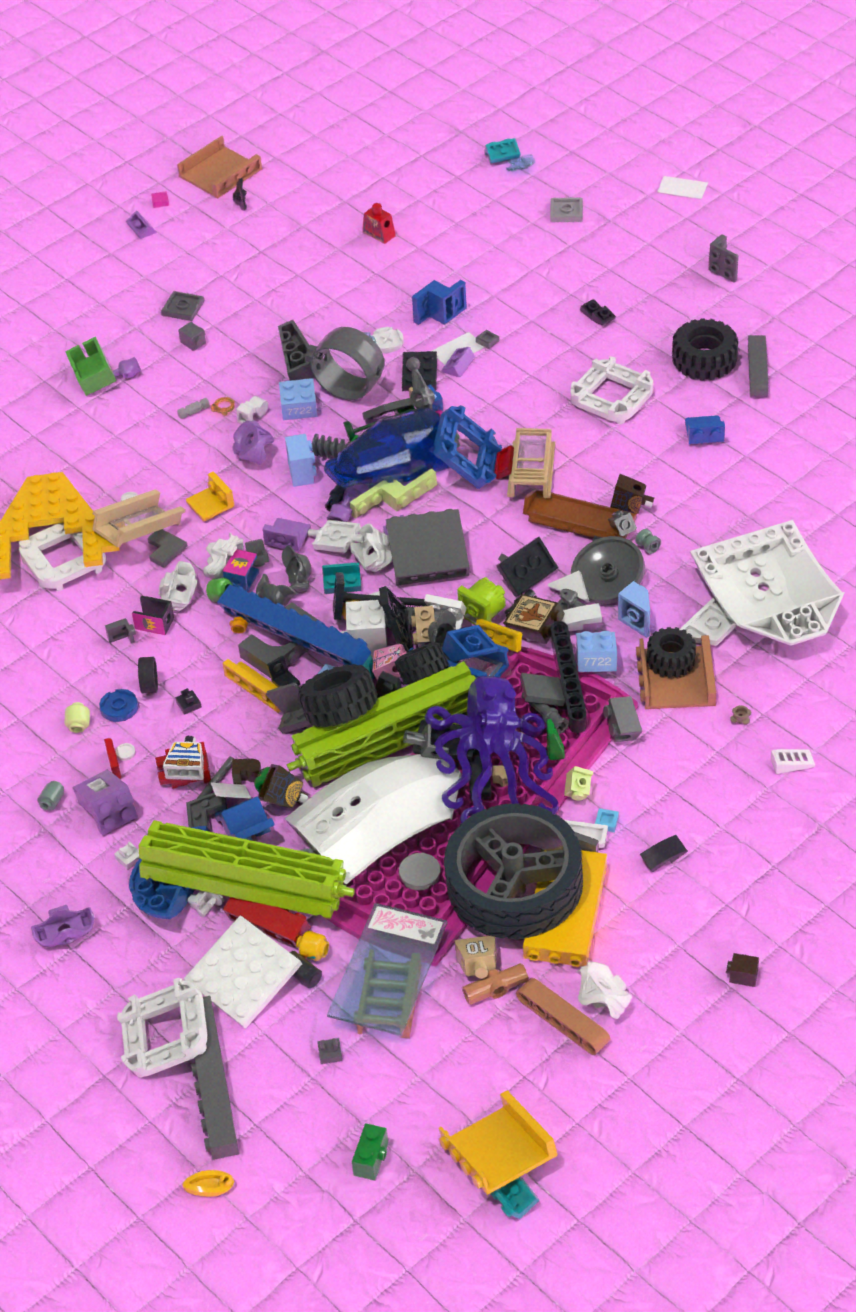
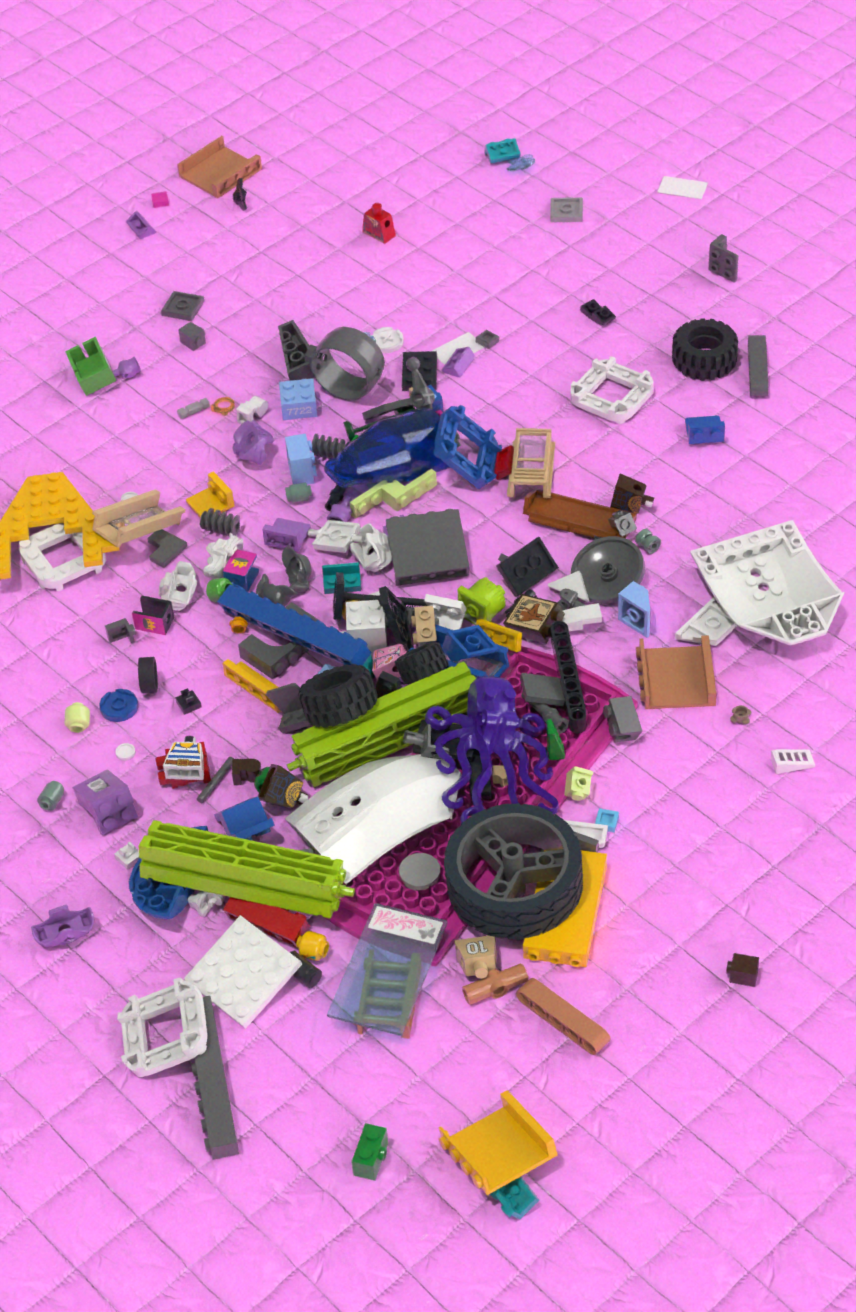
red tile [104,738,121,779] -> none
yellow arm [182,1170,234,1197] -> none
dark grey tile [186,793,227,831] -> none
white sticker [211,782,251,799] -> none
dark grey bracket [245,539,270,567] -> none
black bracket [267,656,301,687] -> none
dark grey tile [317,1038,342,1064] -> none
blue bracket [412,279,467,325] -> none
dark grey hair [428,610,456,662] -> none
light blue brick [576,631,617,672] -> none
white piece [576,962,632,1019] -> none
black slope [640,835,688,872] -> none
black tyre [647,627,696,678] -> none
none -> dark grey piece [200,508,240,536]
none -> sand green brick [285,482,312,503]

